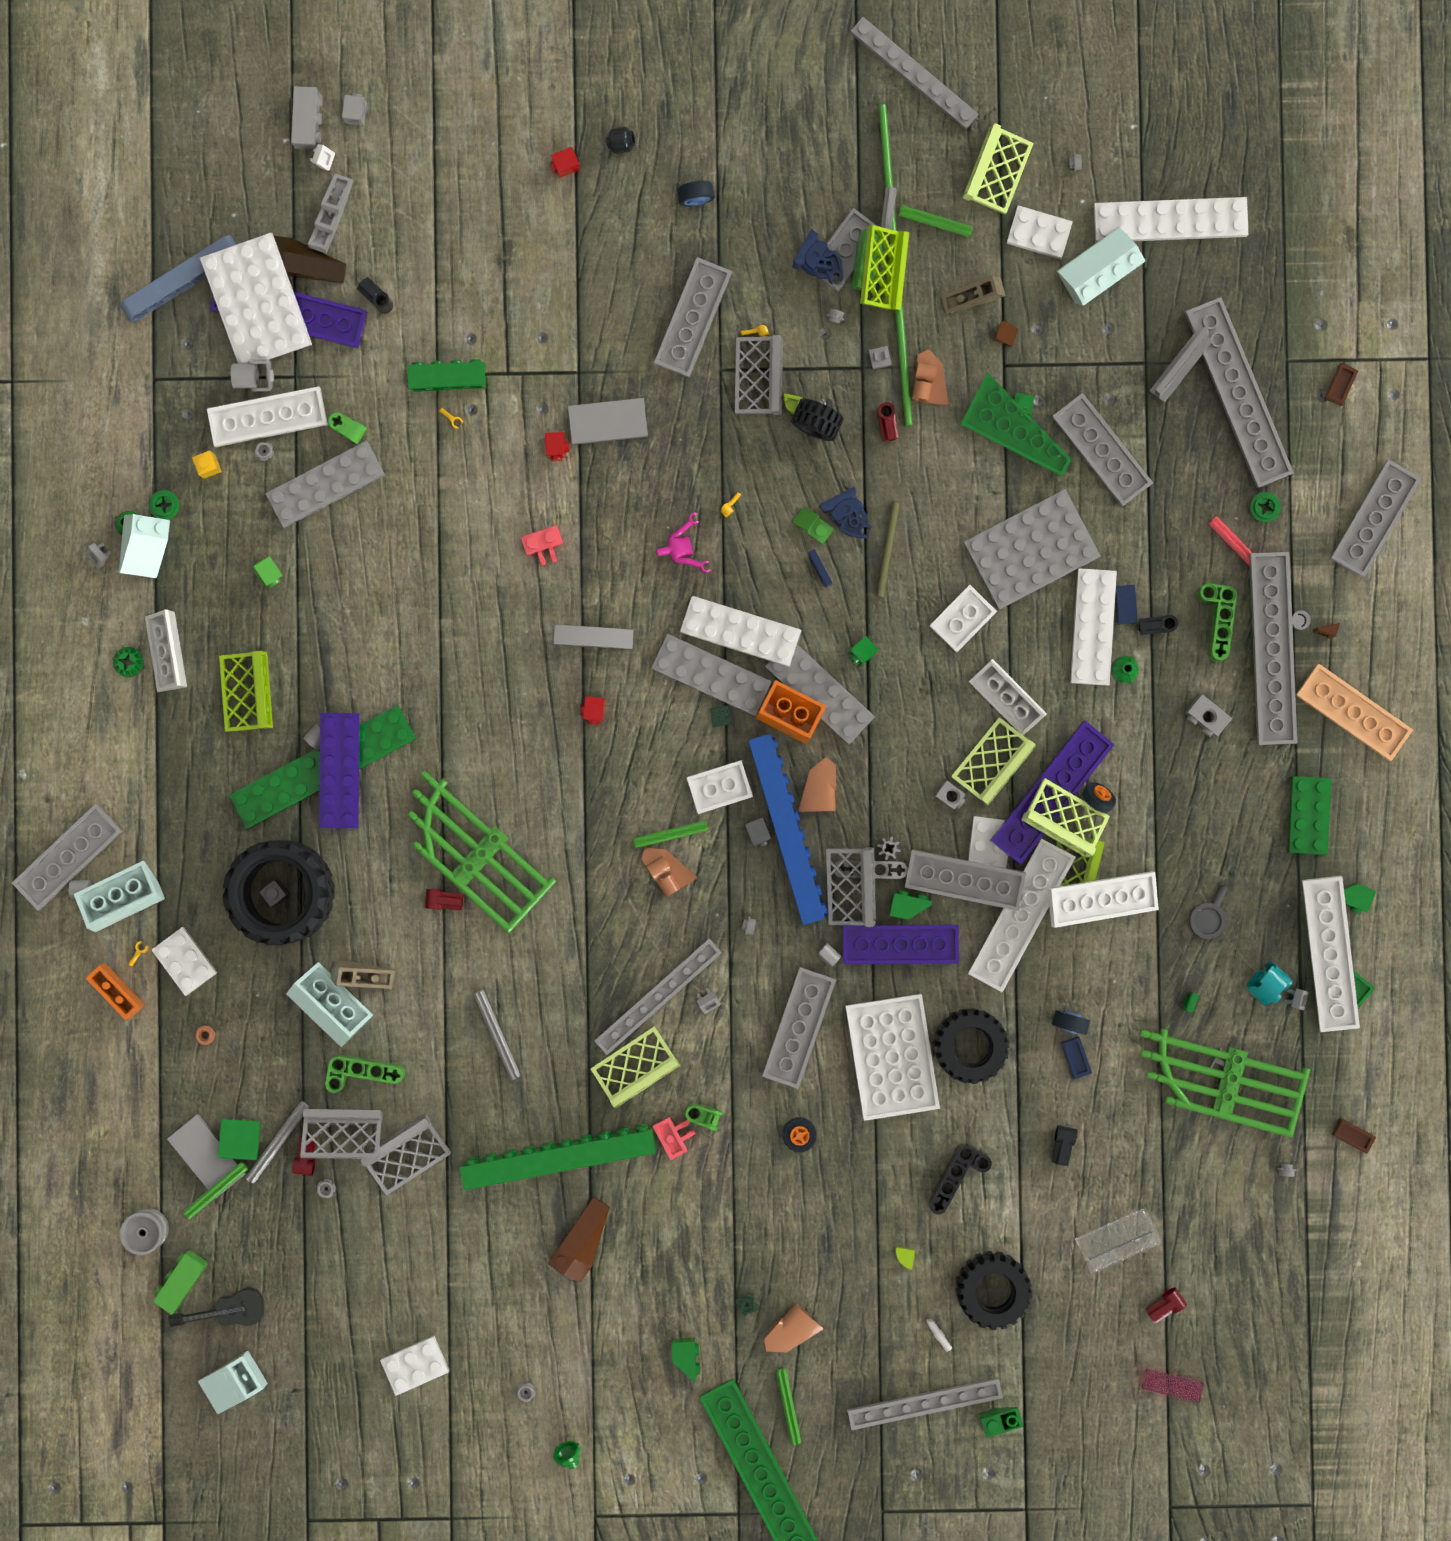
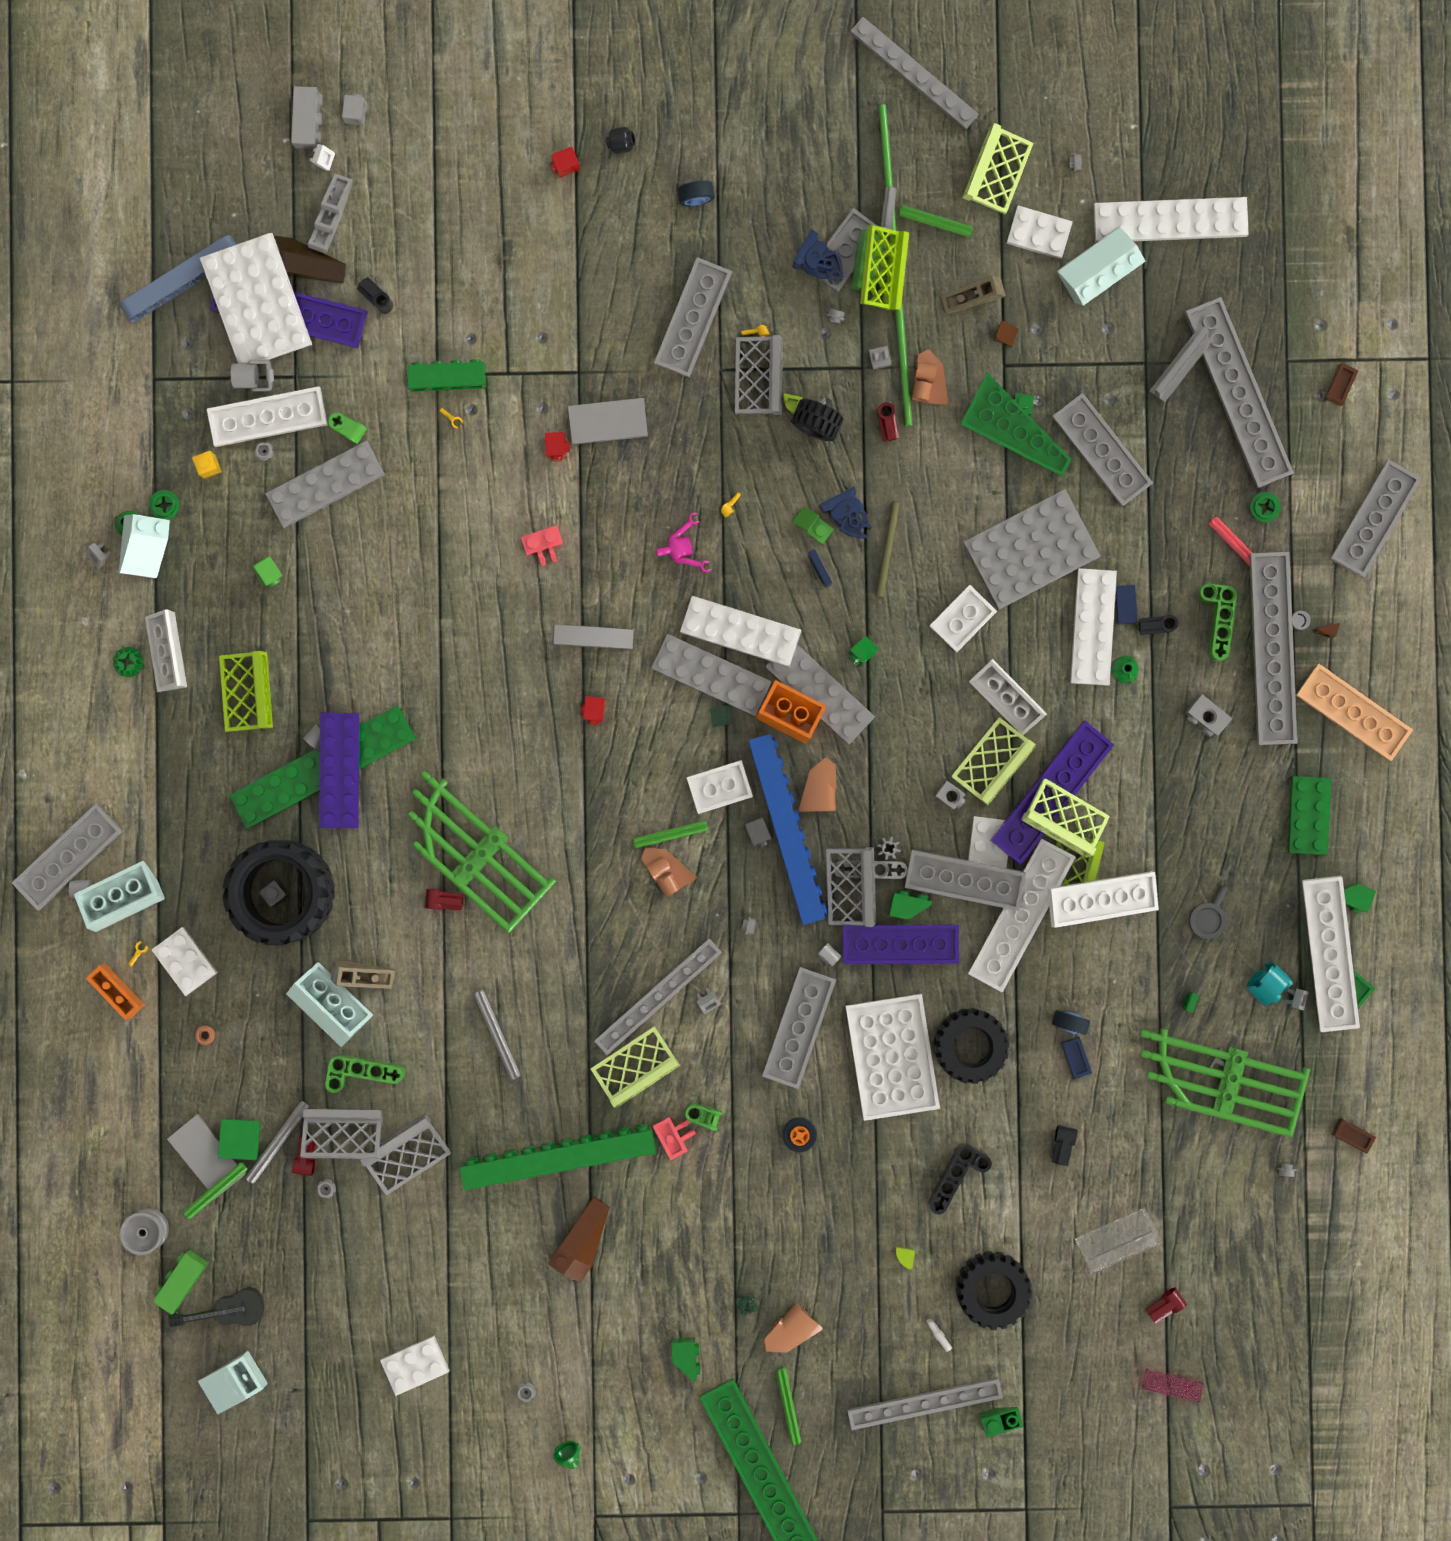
black wheel [1082,782,1116,813] -> none

